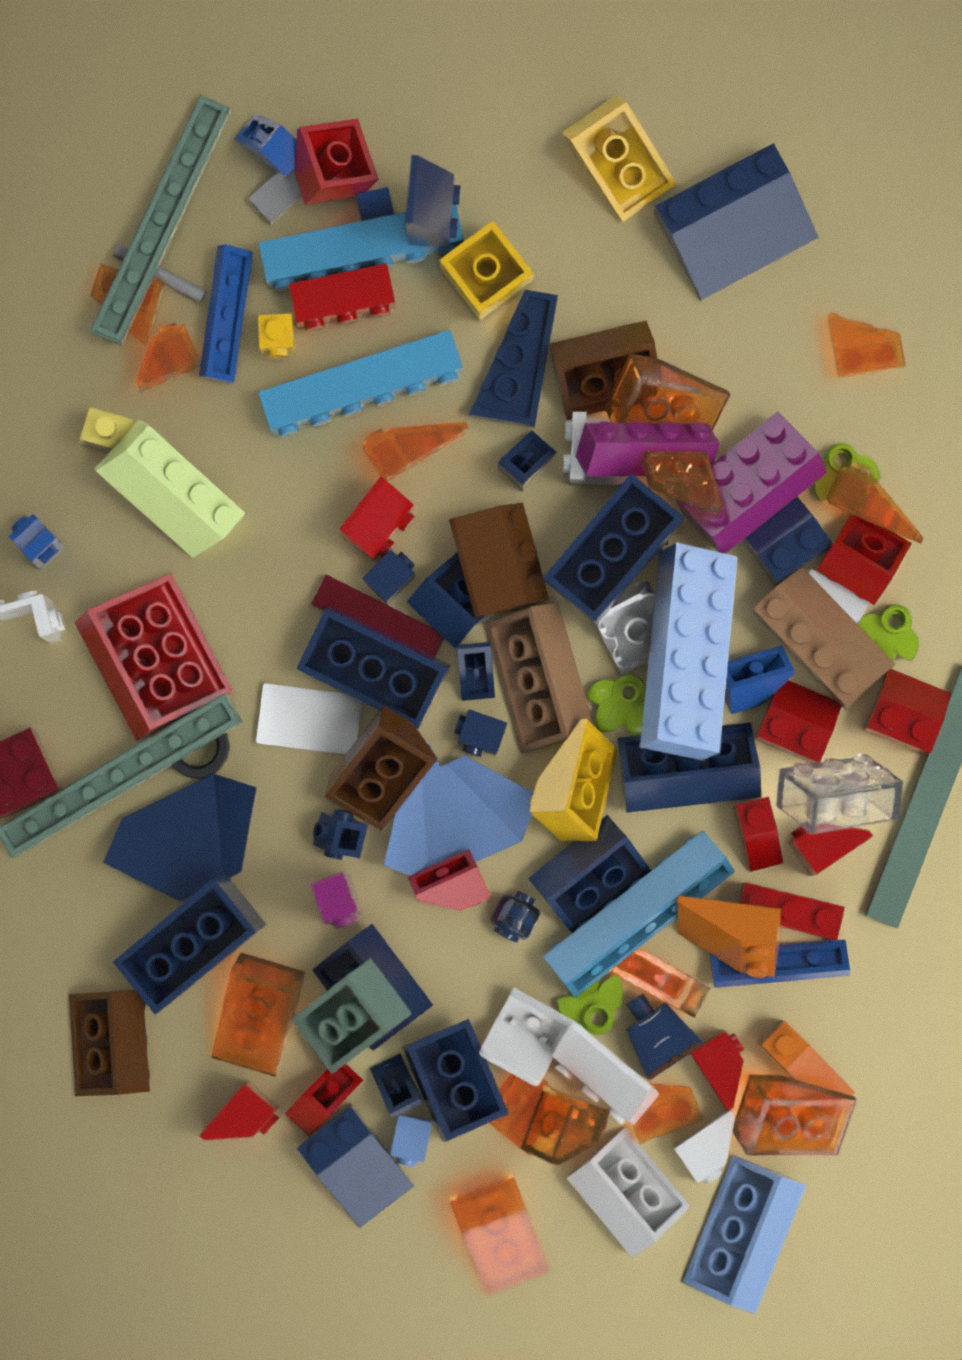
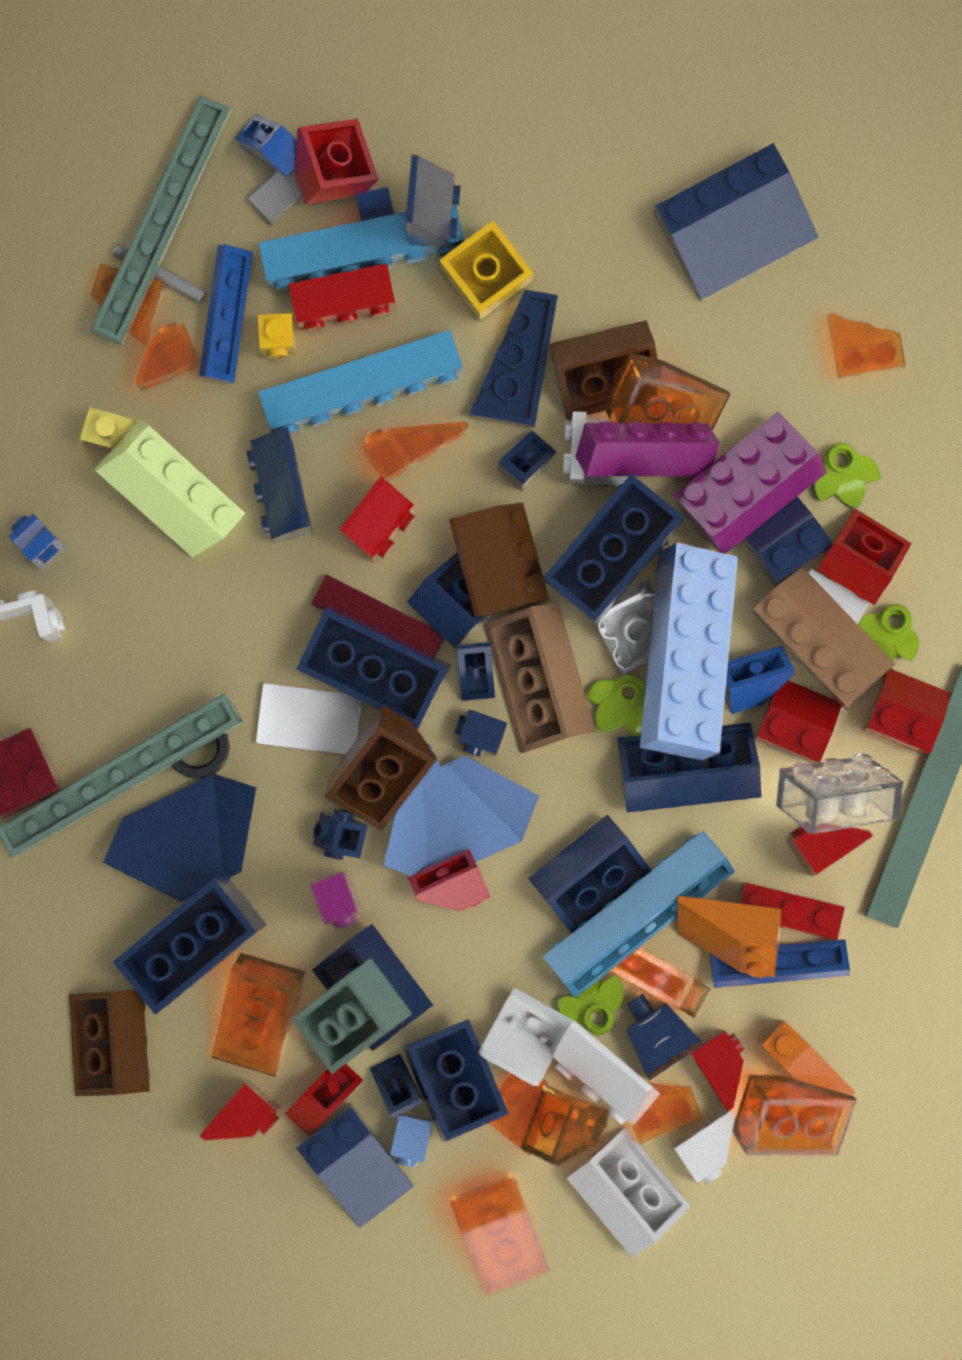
red slope [74,573,233,741] -> none
dark blue brick [362,550,416,605] -> none
dark blue head [491,891,541,943] -> none
yellow slope [529,719,618,841] -> none
yellow slope [562,95,677,222] -> none
clear orange wing [641,452,723,514] -> none
light blue slope [683,1155,807,1314] -> none
red slope [733,796,783,872] -> none
clear orange slope [826,461,924,544] -> none
none -> dark blue slope [246,427,313,543]

